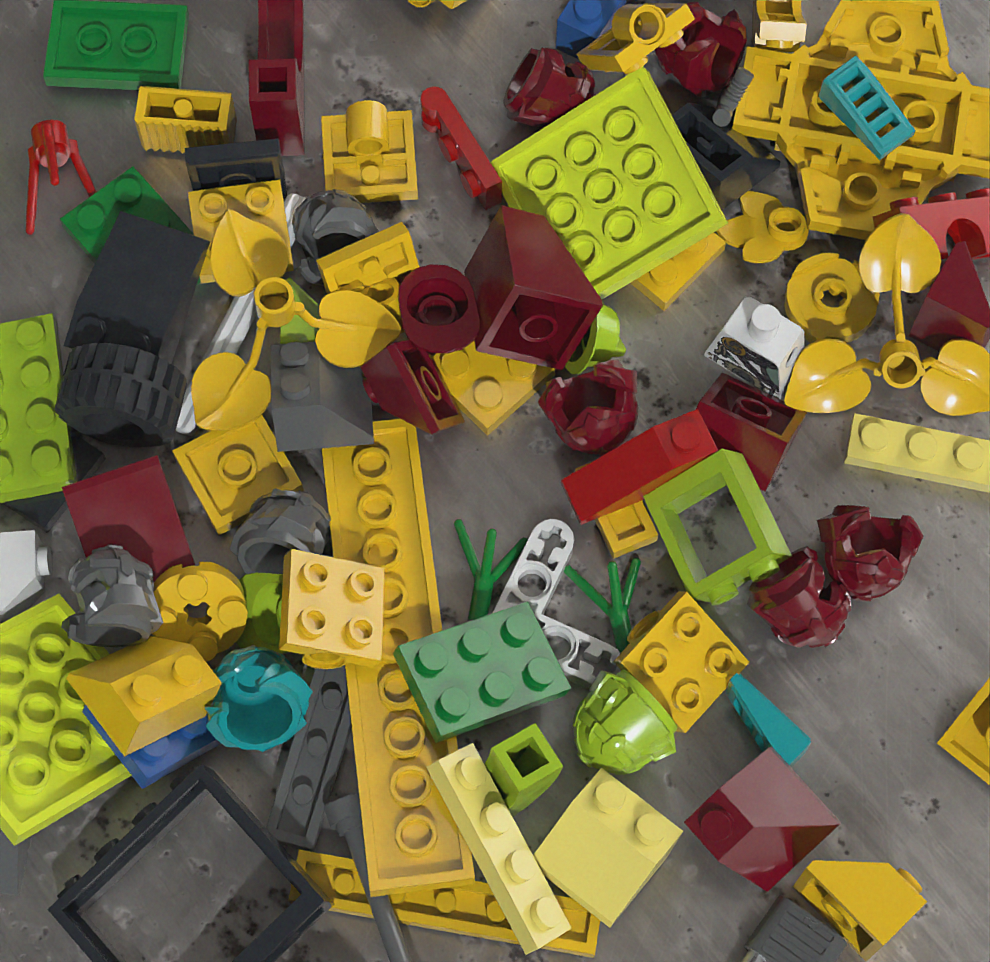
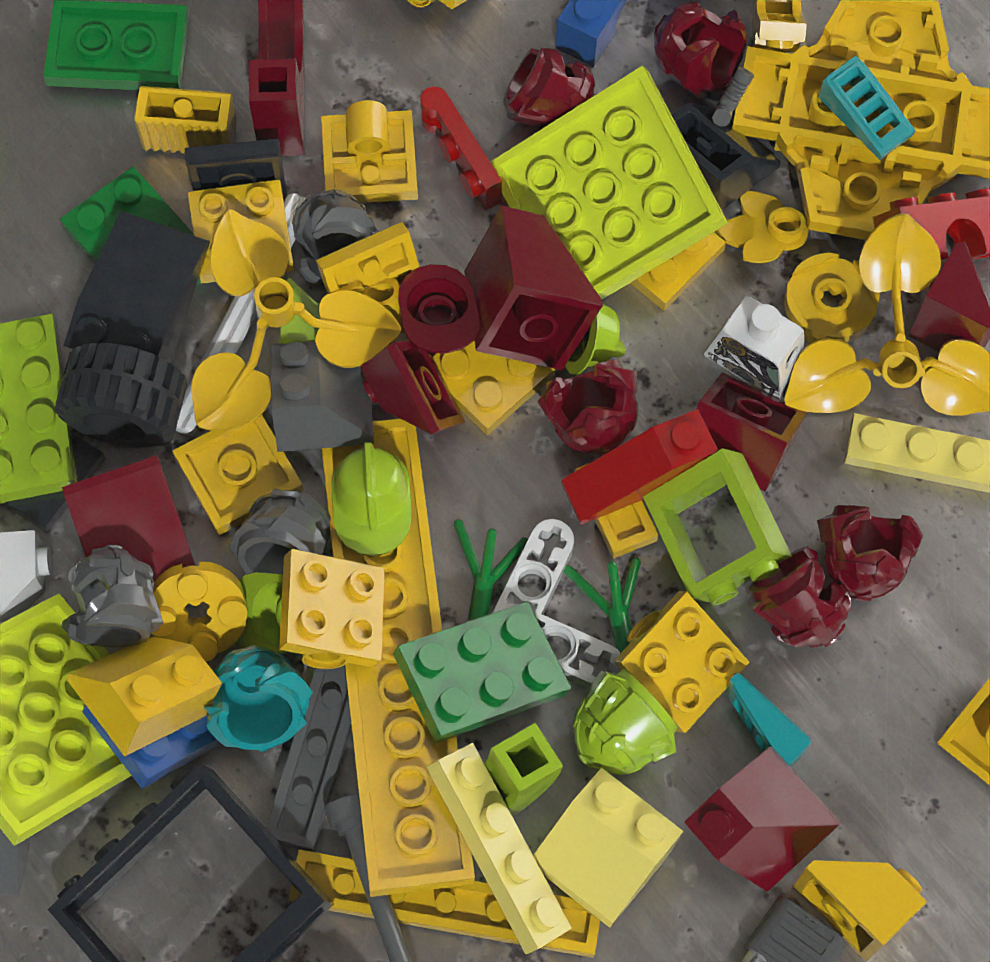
red plant [25,119,97,235] -> none
yellow plate [577,3,695,74] -> none
none -> lime piece [332,442,412,556]

